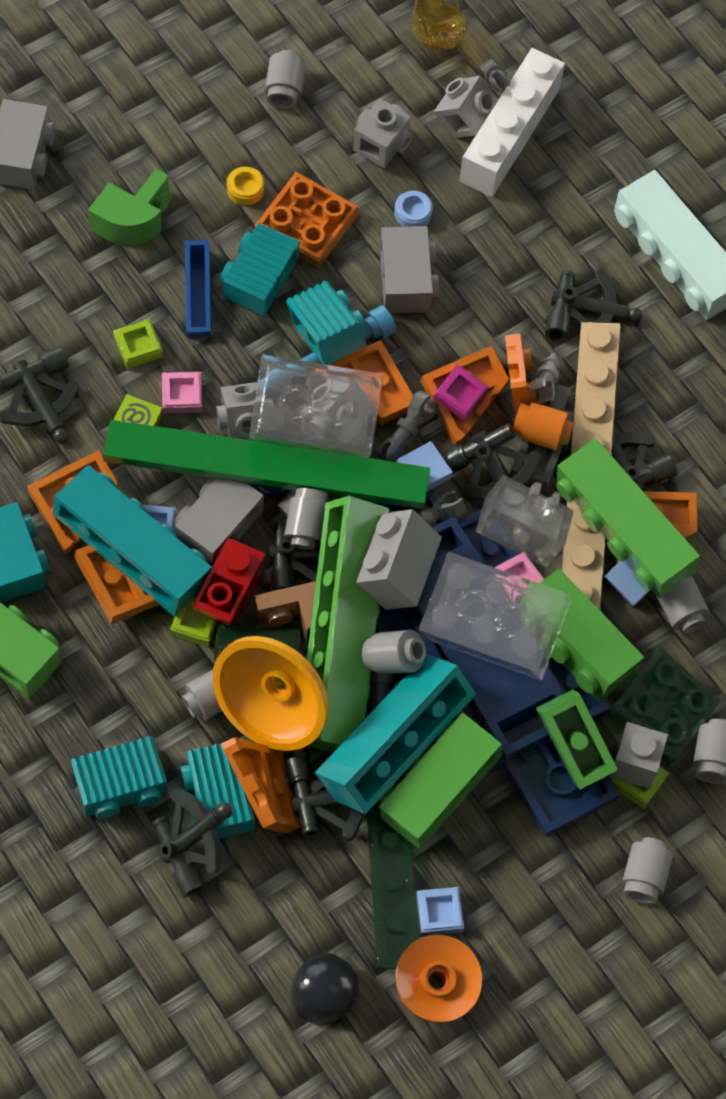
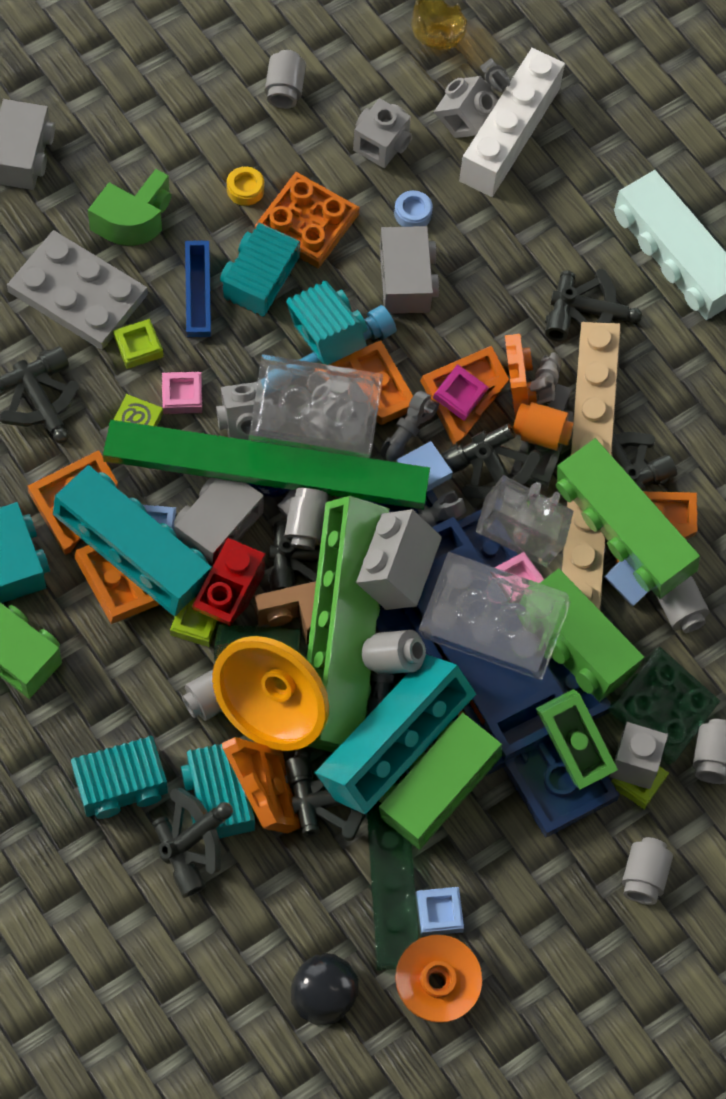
none -> light grey plate [7,230,148,350]

